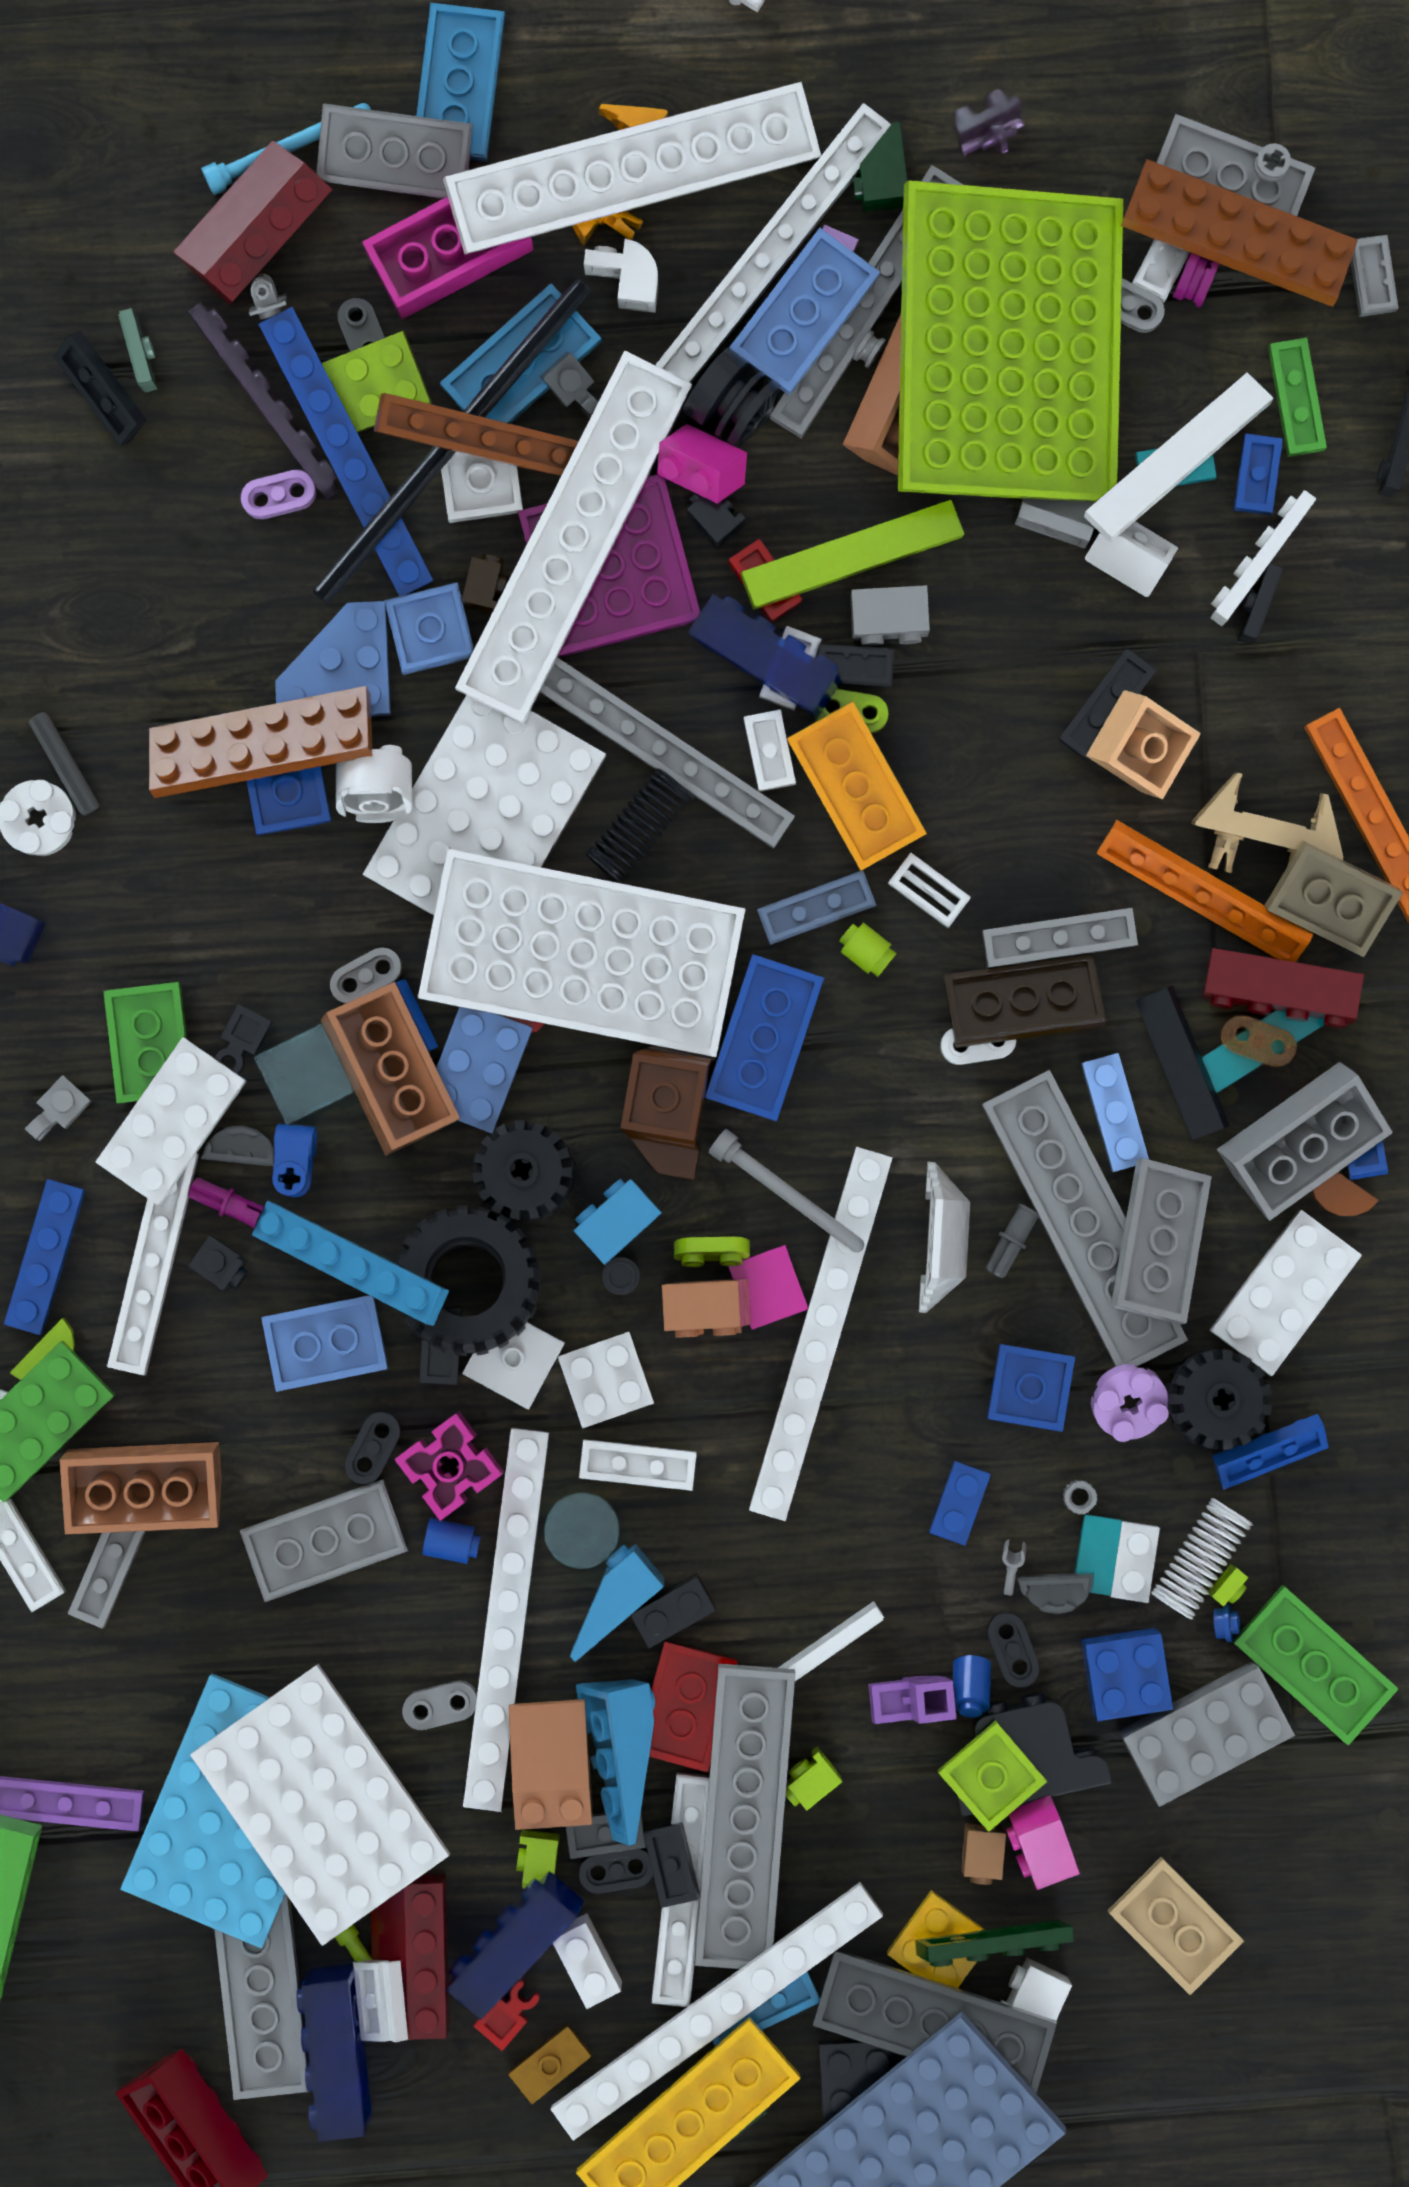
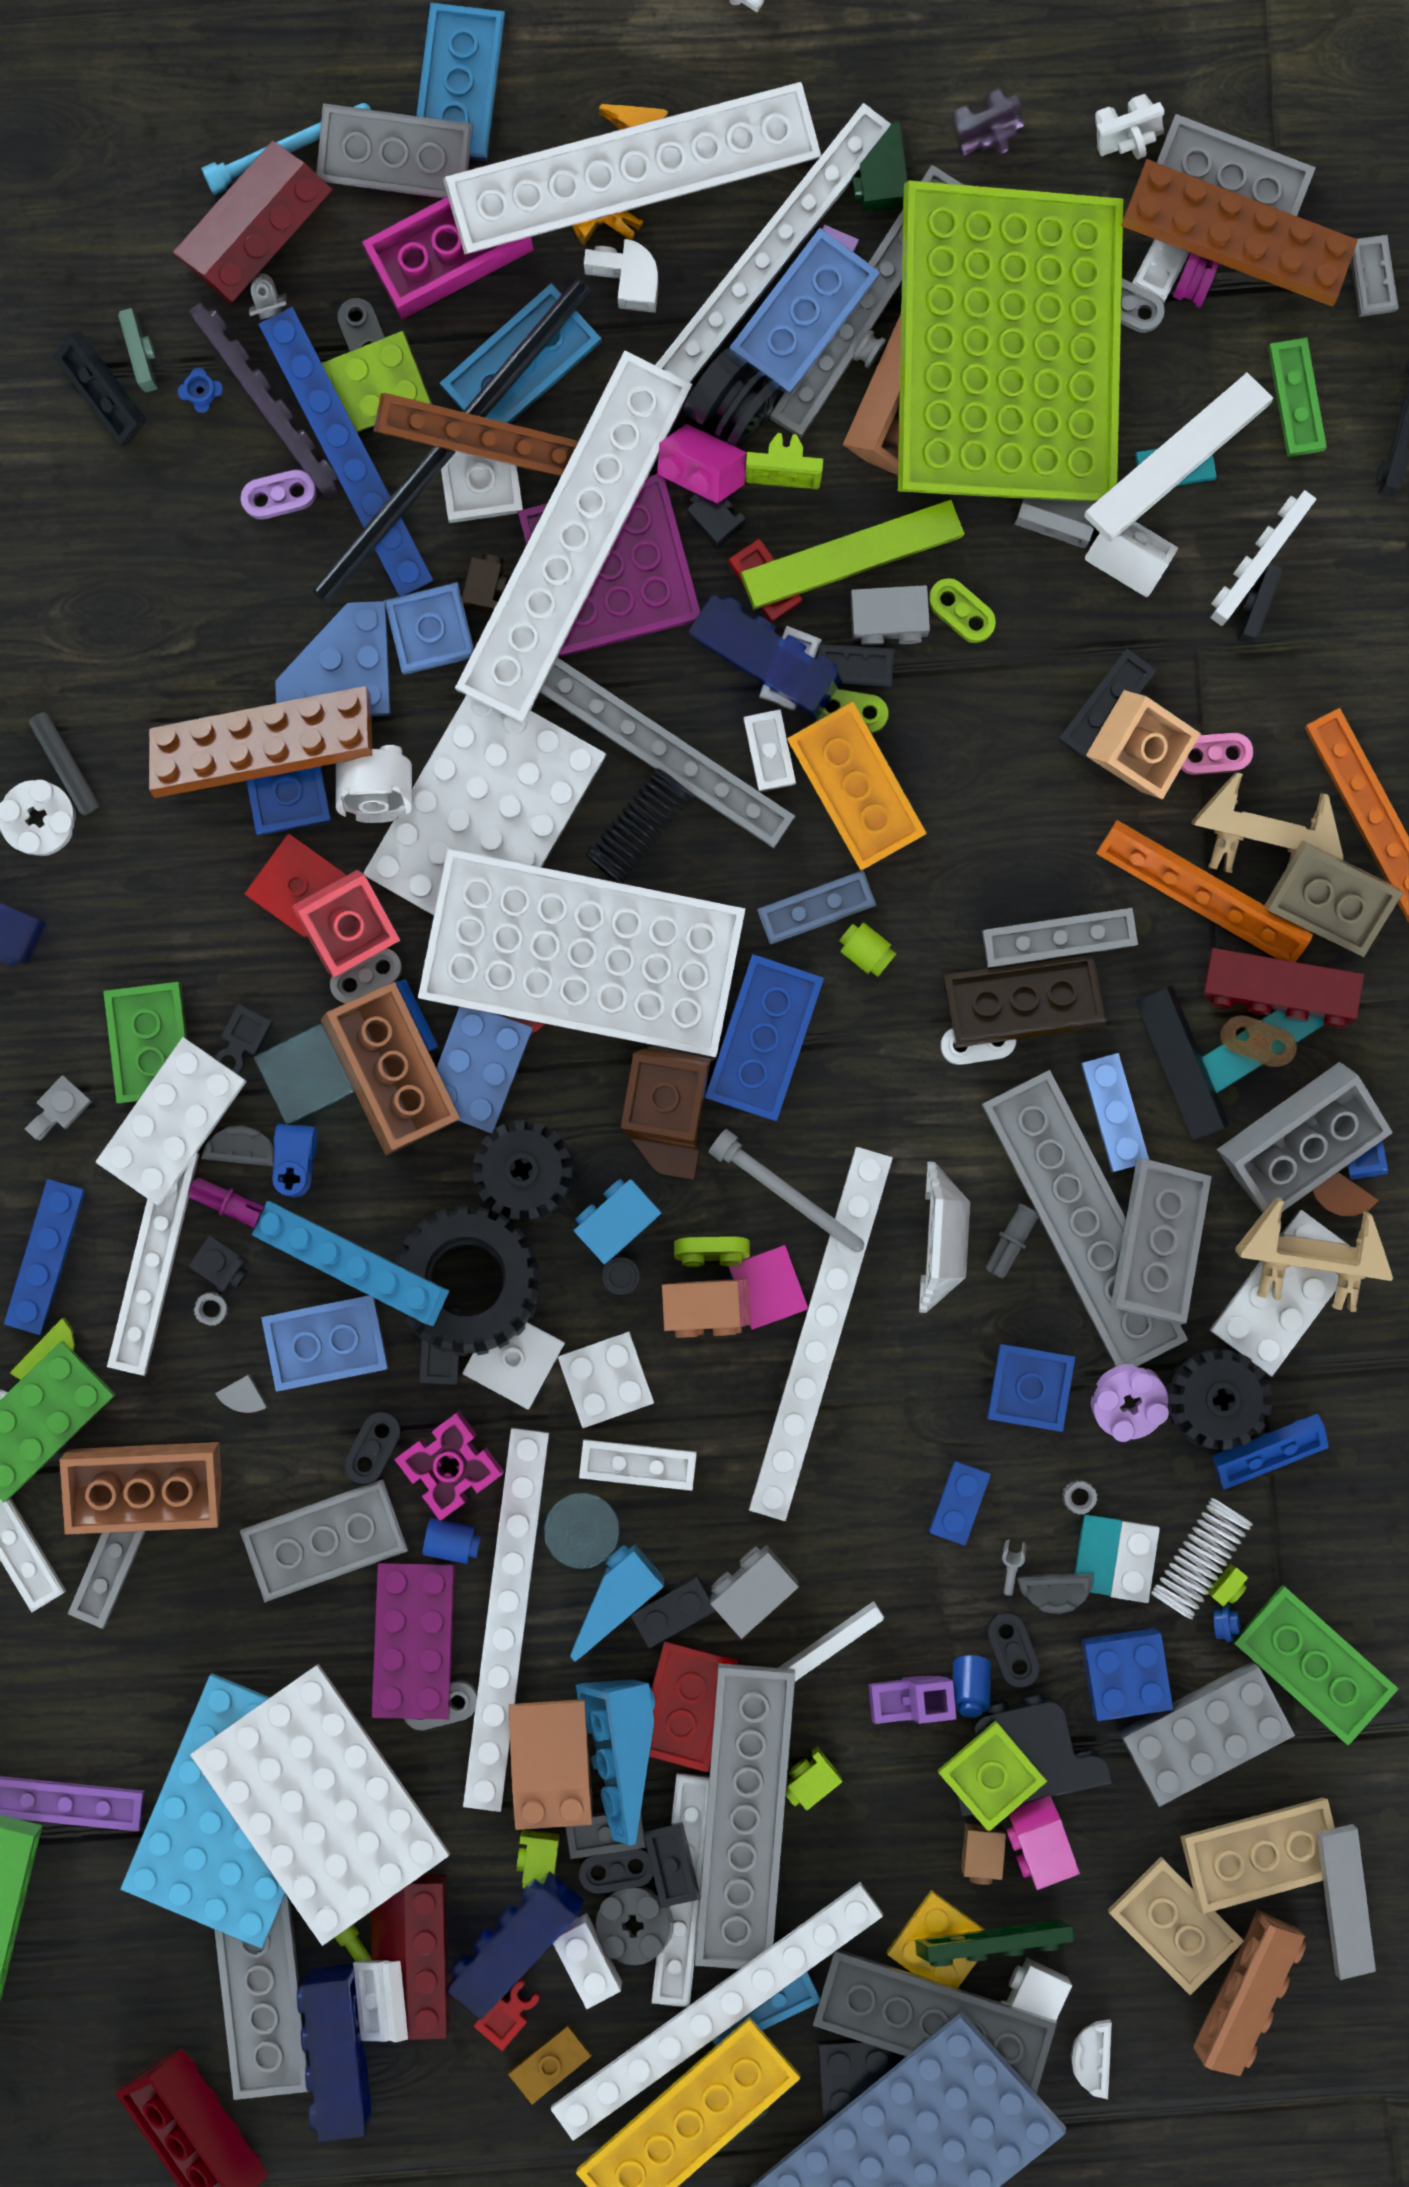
dark grey plate [540,352,598,418] -> none
white tile [888,853,971,928] -> none
blue plate [1233,433,1283,516] -> none
light grey bush [1254,143,1291,183] -> none
none -> blue plate [178,368,223,413]
none -> light grey axle [193,1291,229,1326]
none -> light grey tile [215,1374,268,1413]
none -> red plate [245,833,347,939]
none -> coral brick [291,870,400,977]
none -> magenta plate [372,1563,455,1720]
none -> dark grey plate [596,1886,673,1965]
none -> light grey brick [710,1545,799,1639]
none -> lime piece [745,433,823,490]
none -> lime plate [929,578,996,643]
none -> white tile [1070,2019,1112,2099]
none -> white hips [1095,94,1164,160]
none -> tan plate [1180,1797,1335,1914]
none -> bright pink plate [1181,733,1253,775]
none -> nougat slope [1193,1909,1306,2076]
none -> tan hose [1235,1197,1393,1312]
none -> light grey tile [1317,1824,1376,1980]

